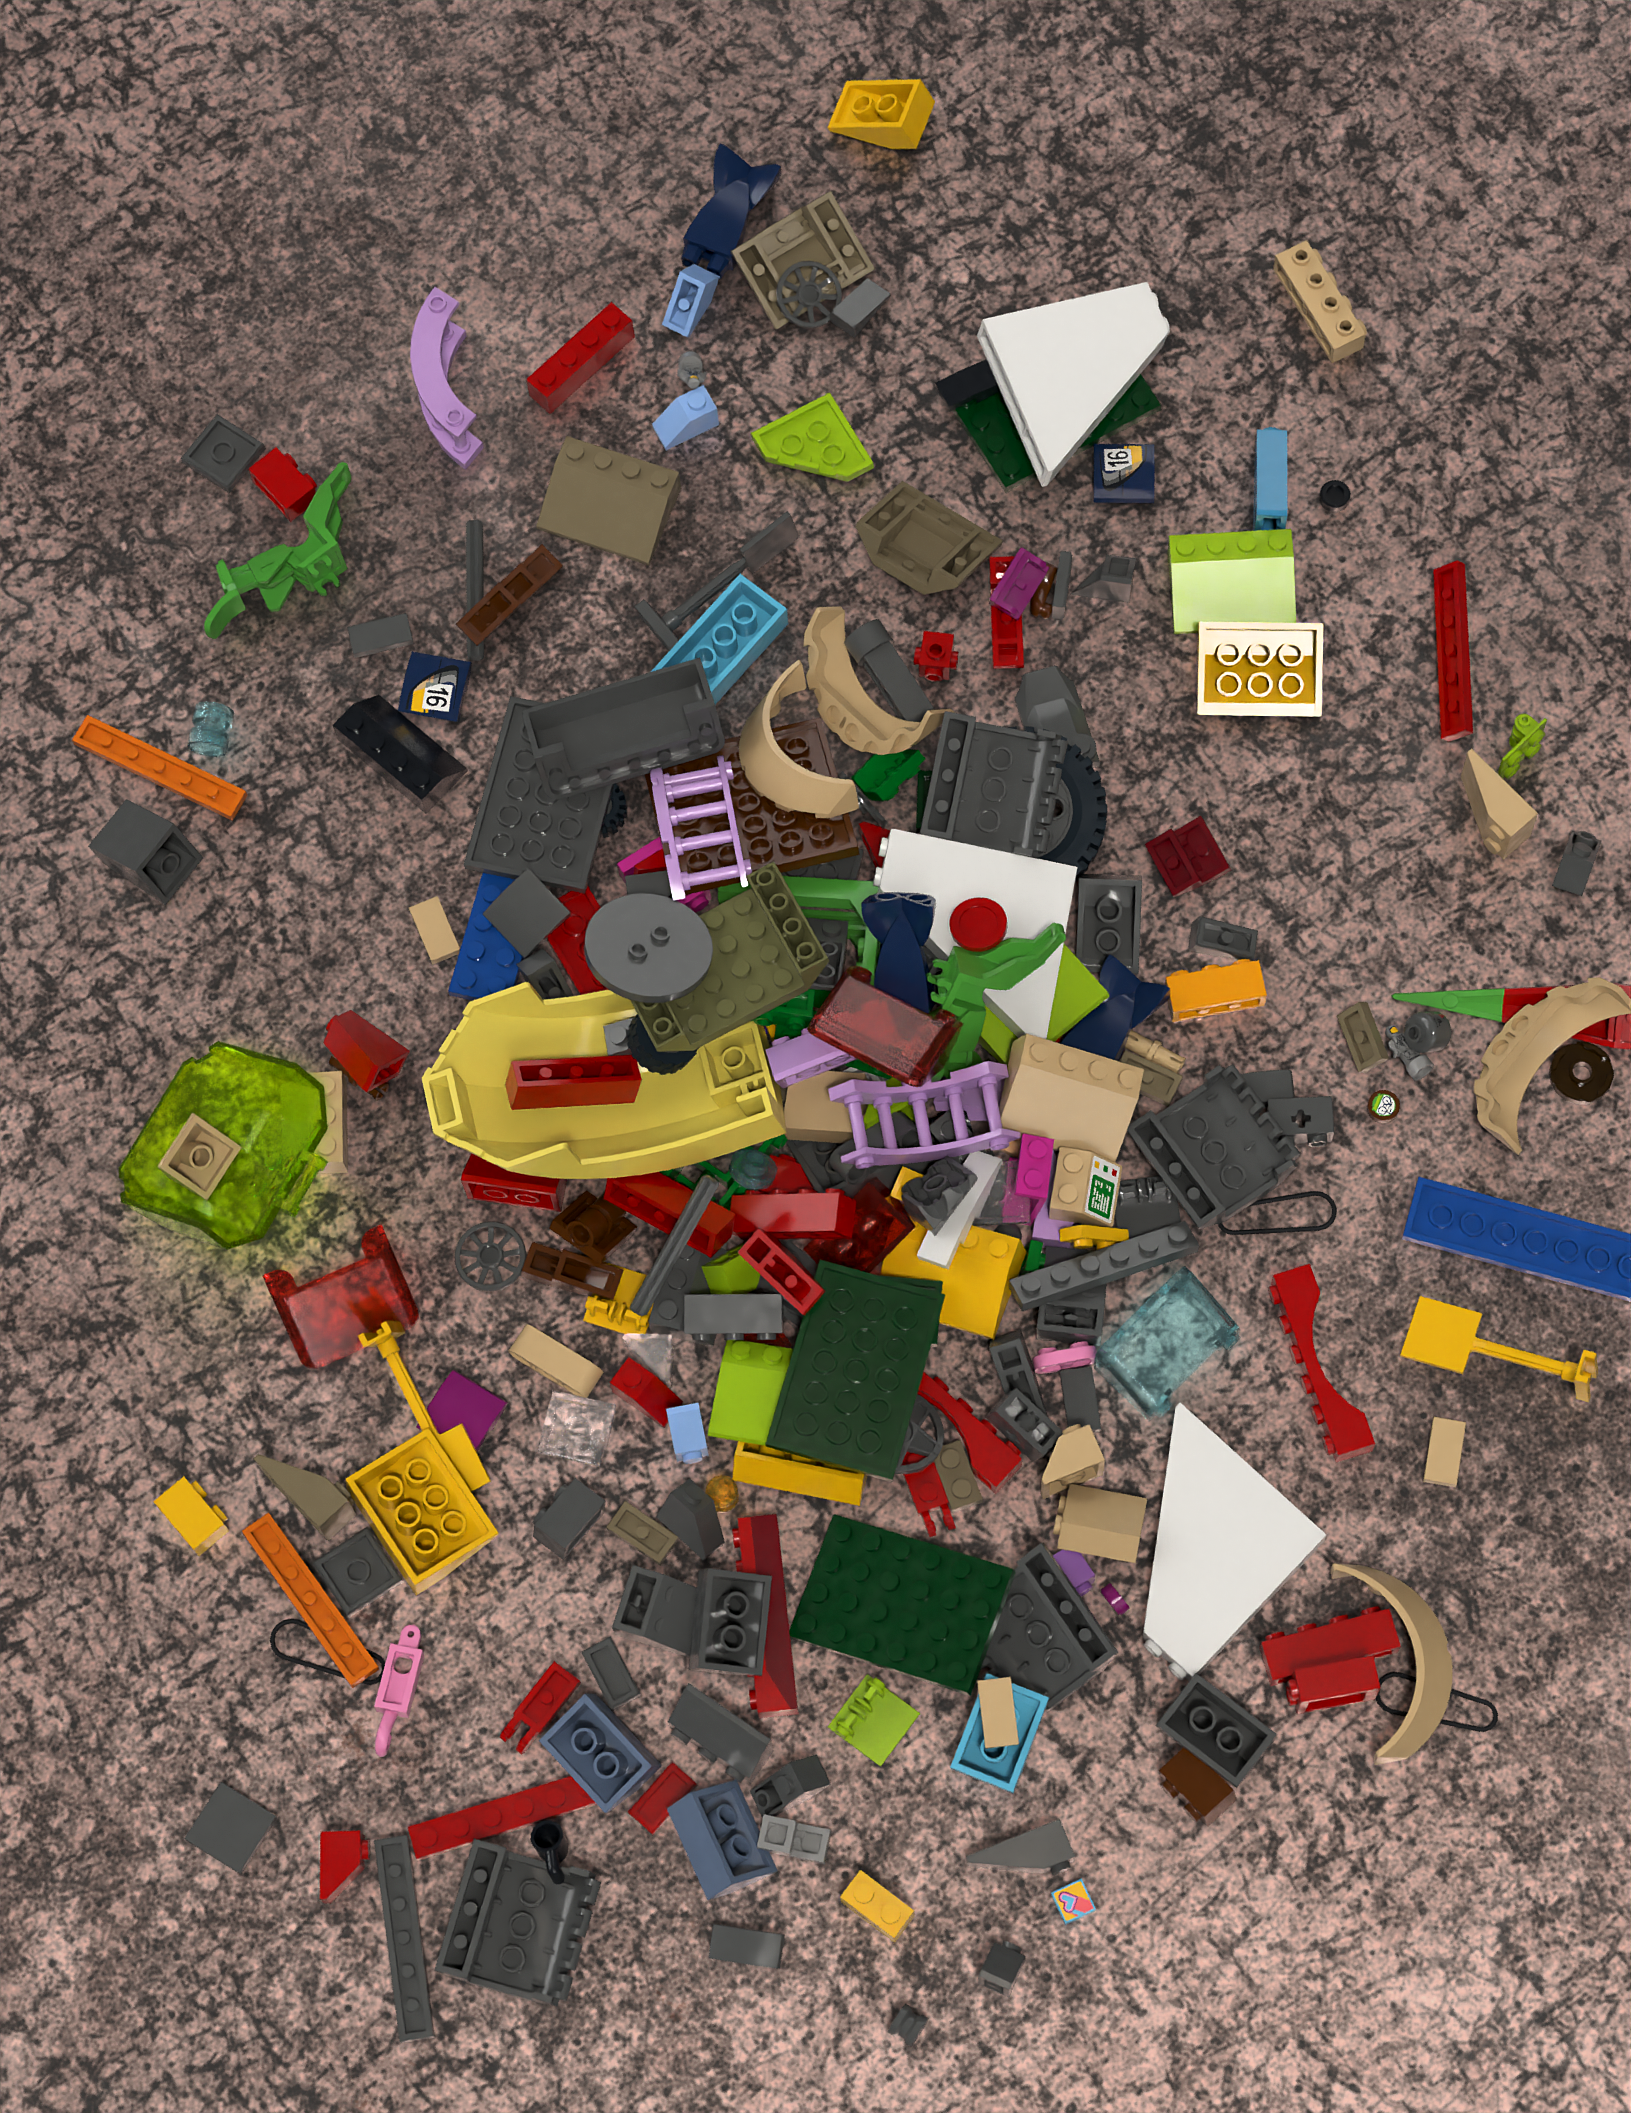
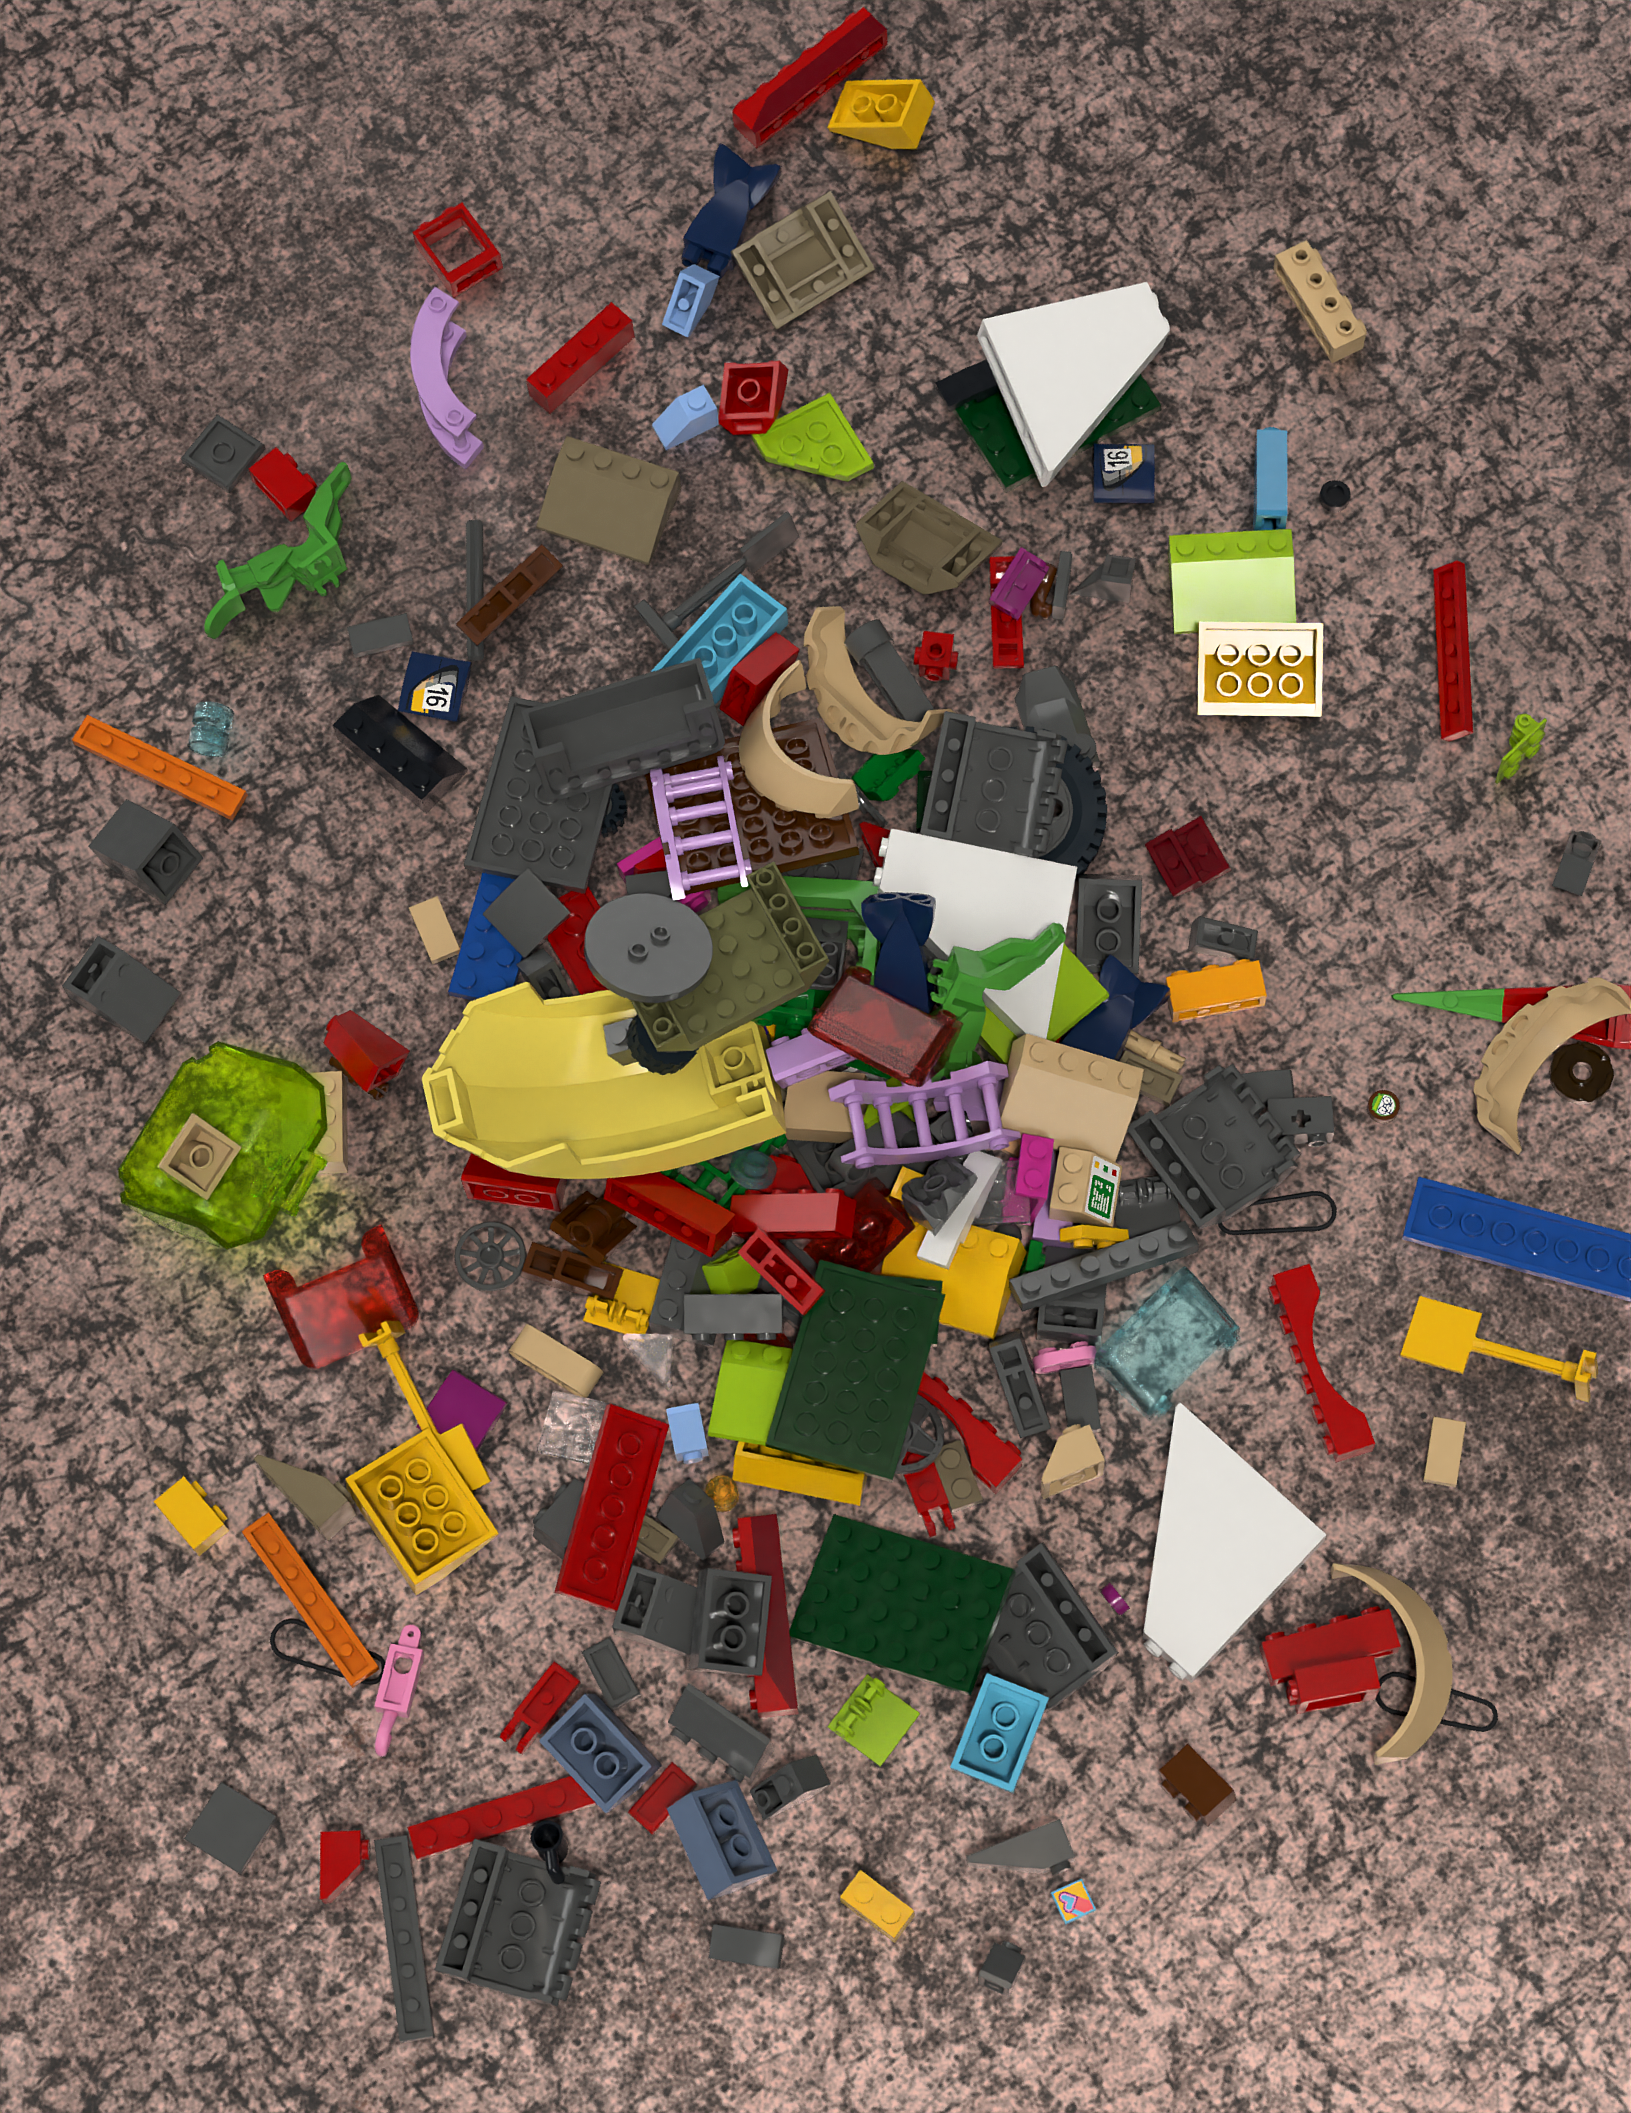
dark grey tile [313,1527,403,1618] -> none
red brick [505,1055,642,1110] -> none
red slope [609,1357,683,1428] -> none
dark grey axle [630,1175,719,1316] -> none
light grey piece [677,351,707,389] -> none
light grey slope [757,1814,832,1864] -> none
dark grey wheel [776,261,842,329] -> none
dark grey slope [830,278,891,338] -> none
dark grey wheel [888,2003,929,2047] -> none
red piece [950,897,1008,952] -> none
tan tile [977,1677,1019,1749] -> none
dark grey brick [985,1388,1063,1462] -> none
tan brick [1053,1484,1147,1563] -> none
medium lavender brick [1053,1549,1095,1597] -> none
dark grey slope [1156,1673,1277,1788] -> none
dark tan plate [1337,1002,1389,1073] -> none
light grey piece [1385,1026,1434,1081] -> none
dark grey head [1404,1011,1451,1053] -> none
tan slope [1461,749,1538,860] -> none
none -> dark grey slope [62,936,181,1044]
none -> red window [412,202,503,298]
none -> red plate [554,1404,669,1612]
none -> red slope [718,360,789,435]
none -> red slope [719,632,800,726]
none -> brick [732,7,888,149]

